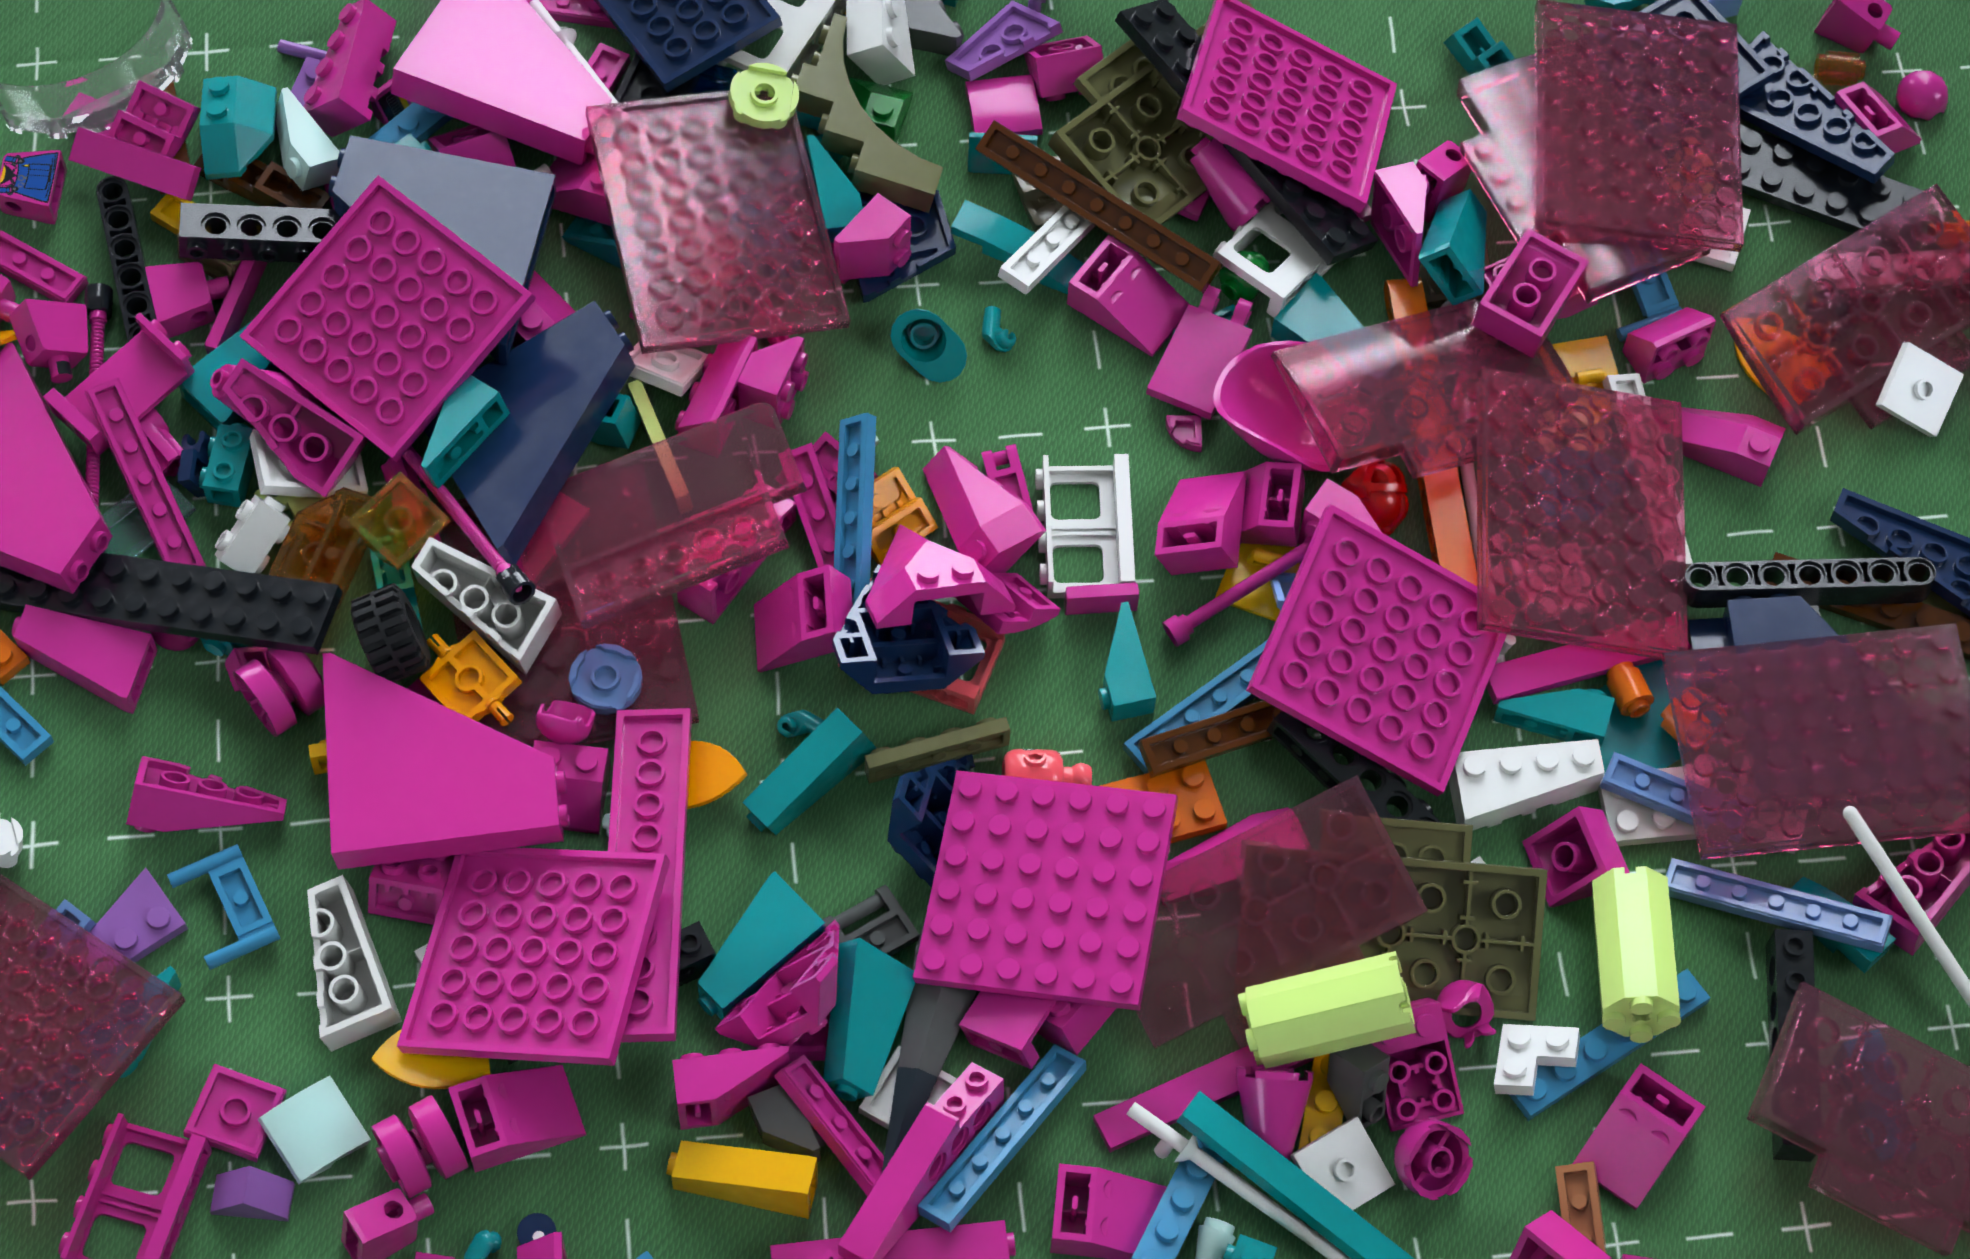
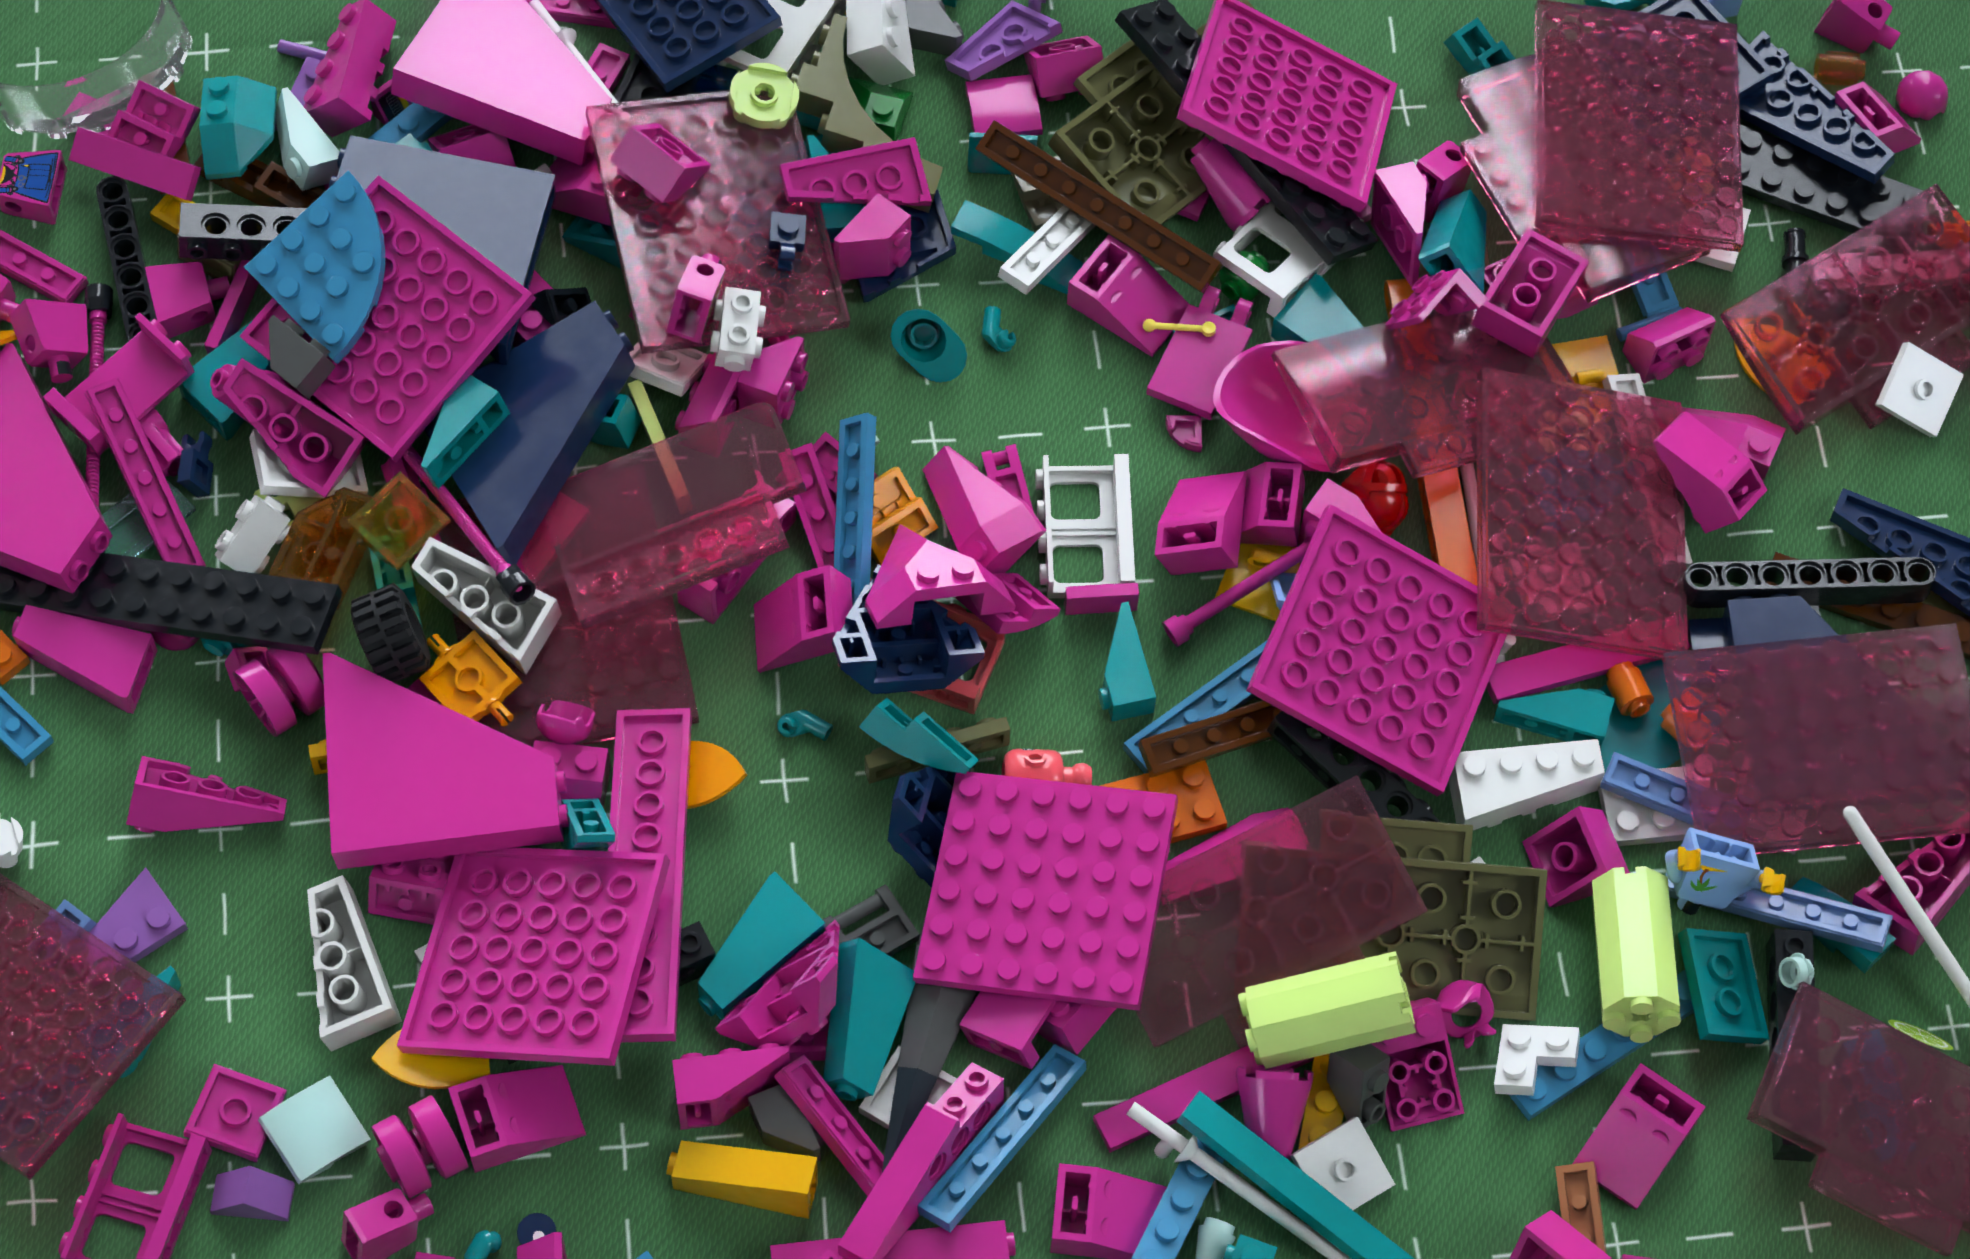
dark azure plate [167,844,281,970] -> none
teal brick [199,423,254,507] -> none
medium blue tile [569,643,643,715] -> none
teal slope [742,707,877,835] -> none
dark pink cylinder [1394,1120,1473,1200] -> none
none -> dark azure plate [244,170,385,364]
none -> dark grey slope [268,315,336,399]
none -> black slope [531,287,591,325]
none -> teal slope [561,798,616,851]
none -> dark pink slope [609,123,711,203]
none -> dark pink torso [666,254,726,344]
none -> white brick [710,287,766,372]
none -> dark blue plate [768,211,806,272]
none -> dark pink wing [779,137,932,206]
none -> teal slope [859,698,979,774]
none -> light yellow hinge [1143,319,1216,337]
none -> dark pink bracket [1385,268,1488,330]
none -> dark pink slope [1653,411,1767,534]
none -> light blue torso [1665,827,1786,915]
none -> teal plate [1678,928,1770,1044]
none -> light aqua plate [1779,953,1814,990]
none -> black pin [1781,228,1810,296]
none -> lime sticker [1888,1020,1953,1051]

